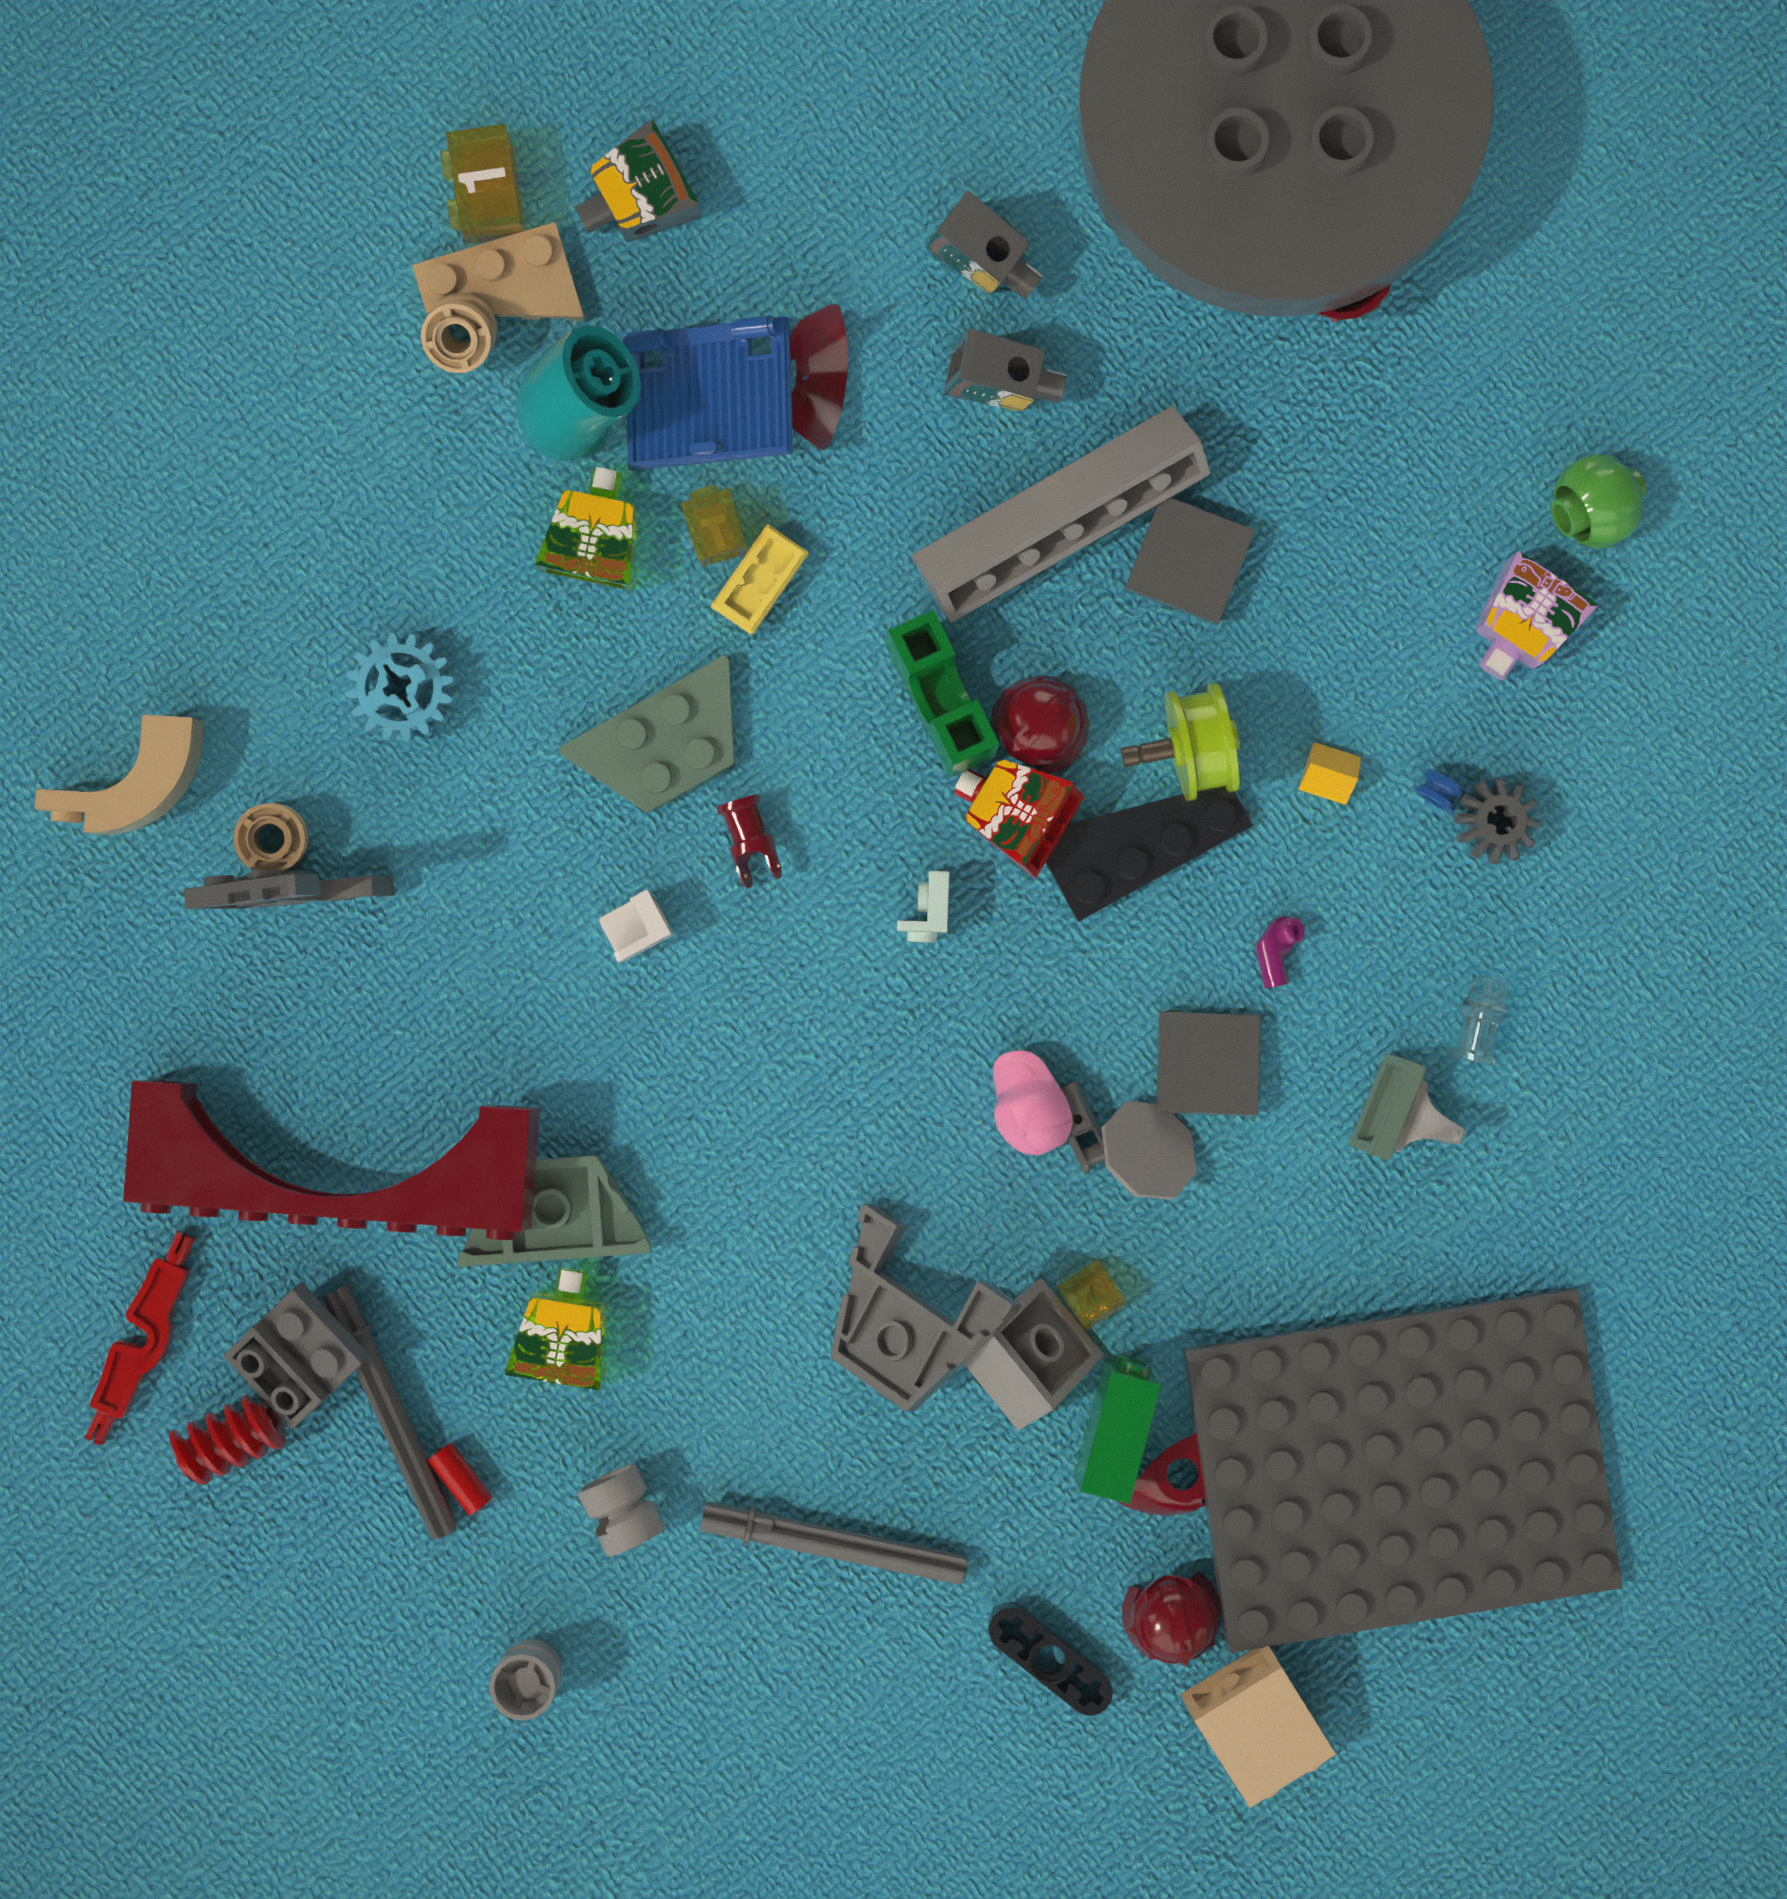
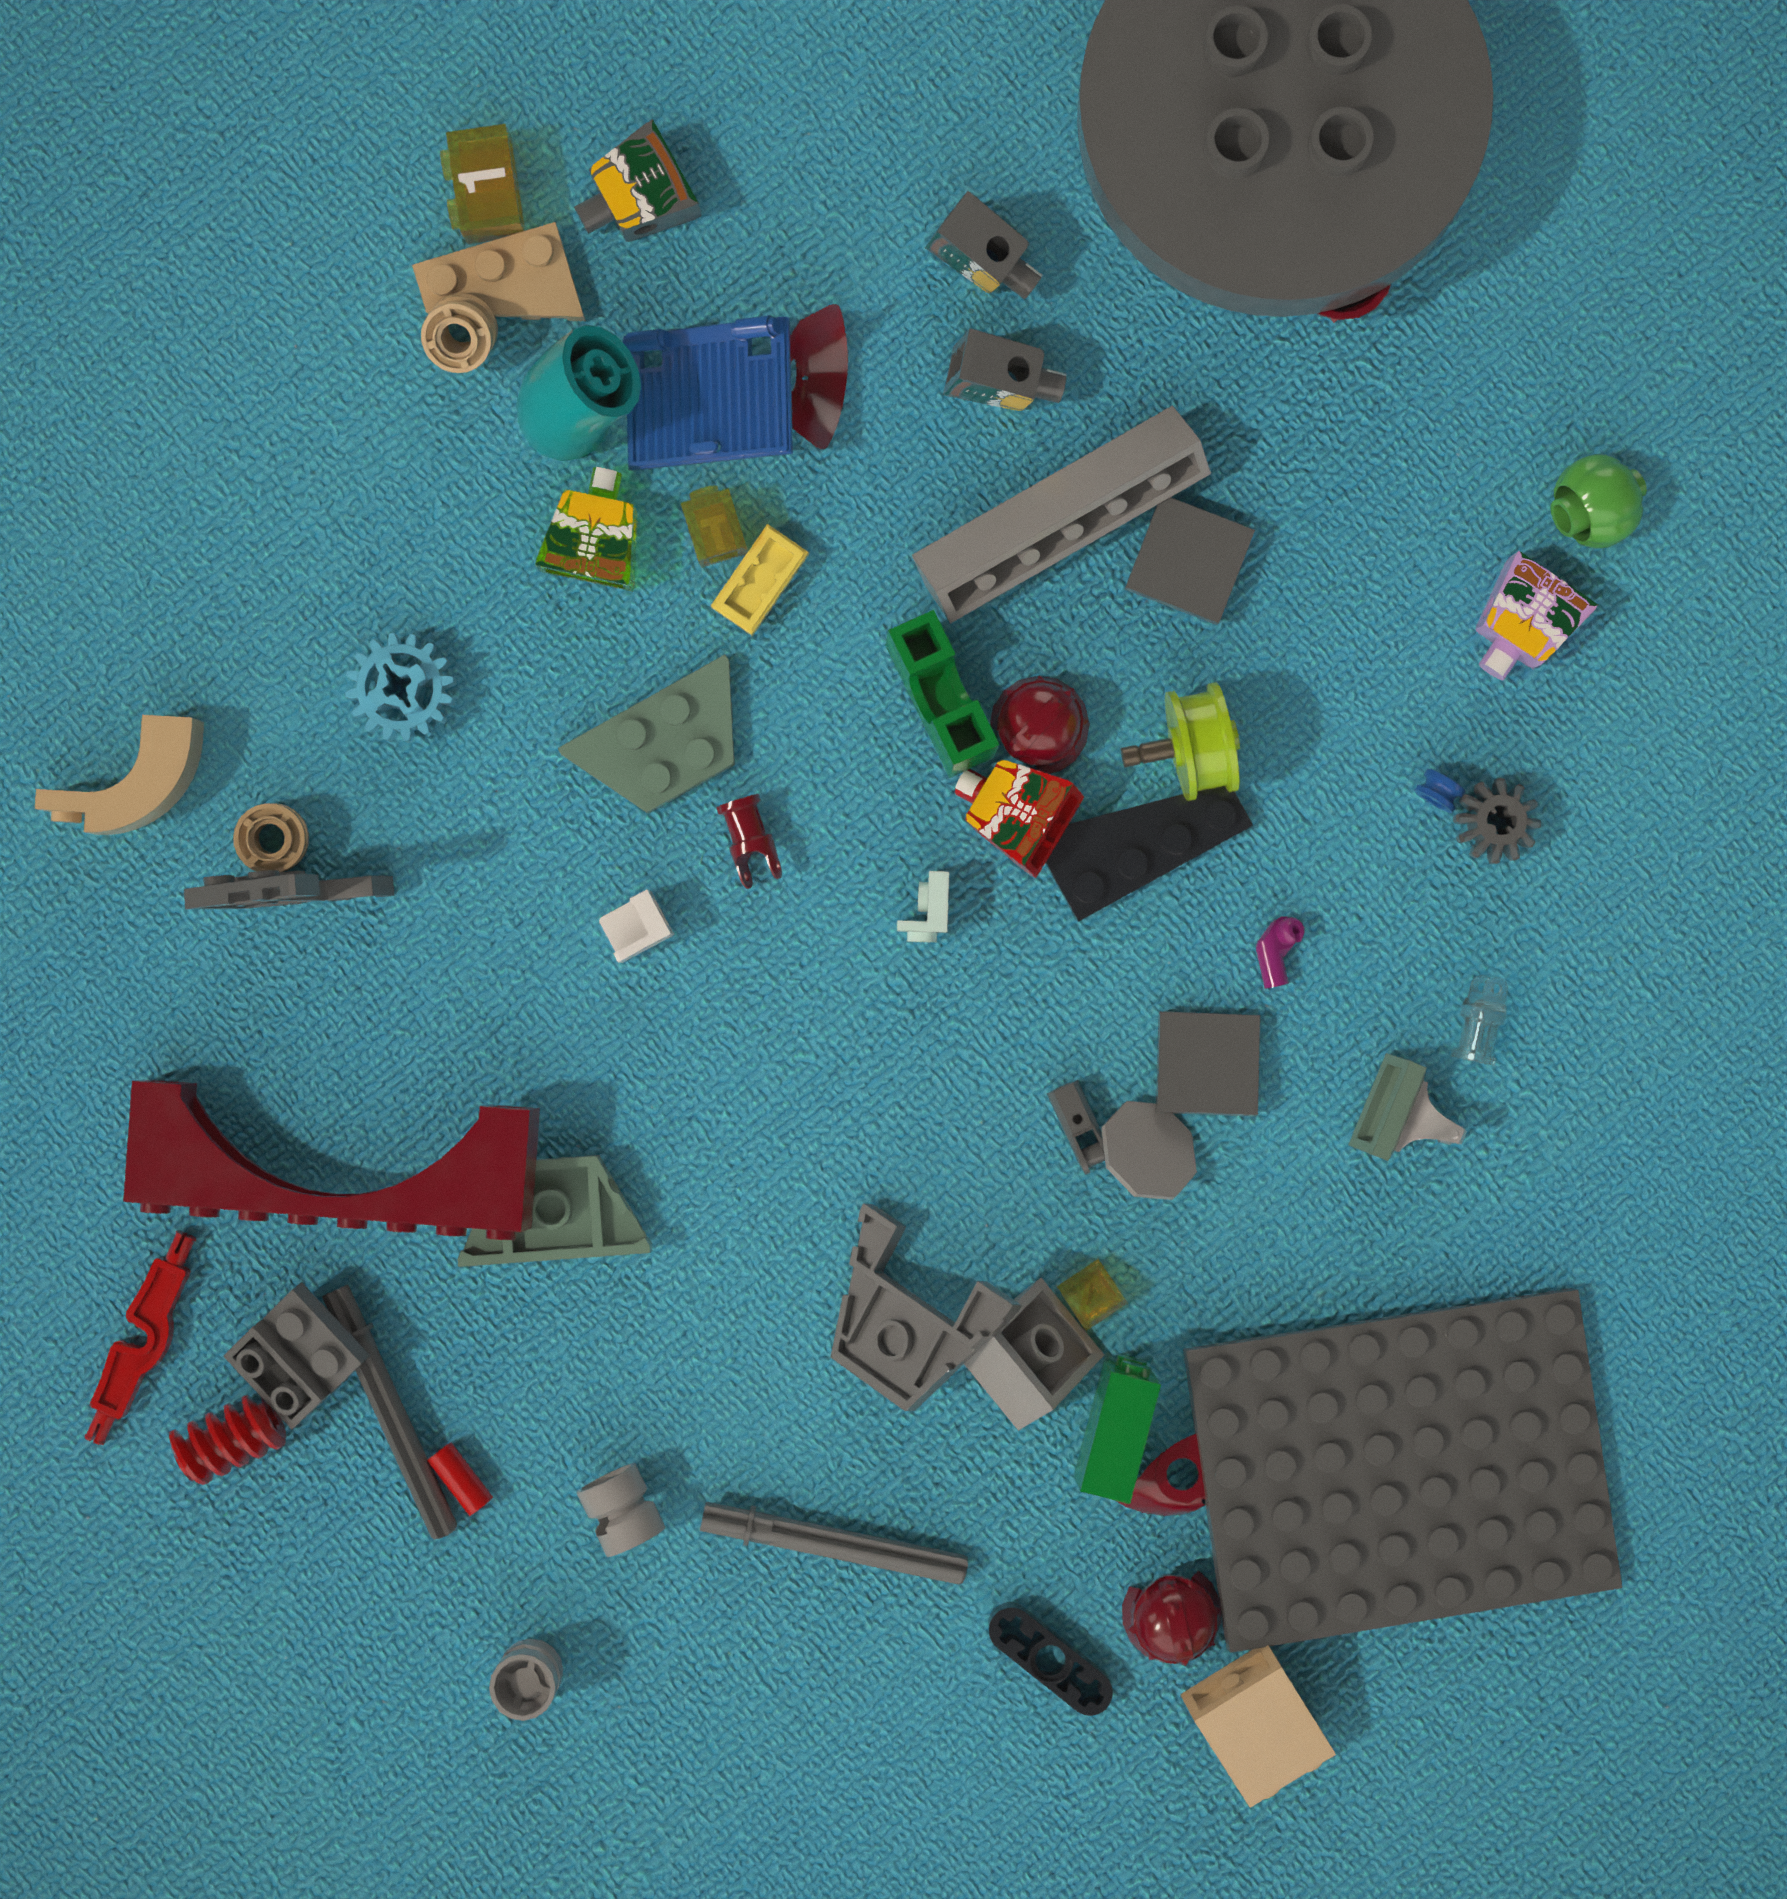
torso [505,1268,606,1391] -> none
bright pink piece [993,1050,1073,1155] -> none
yellow slope [1298,742,1361,805] -> none

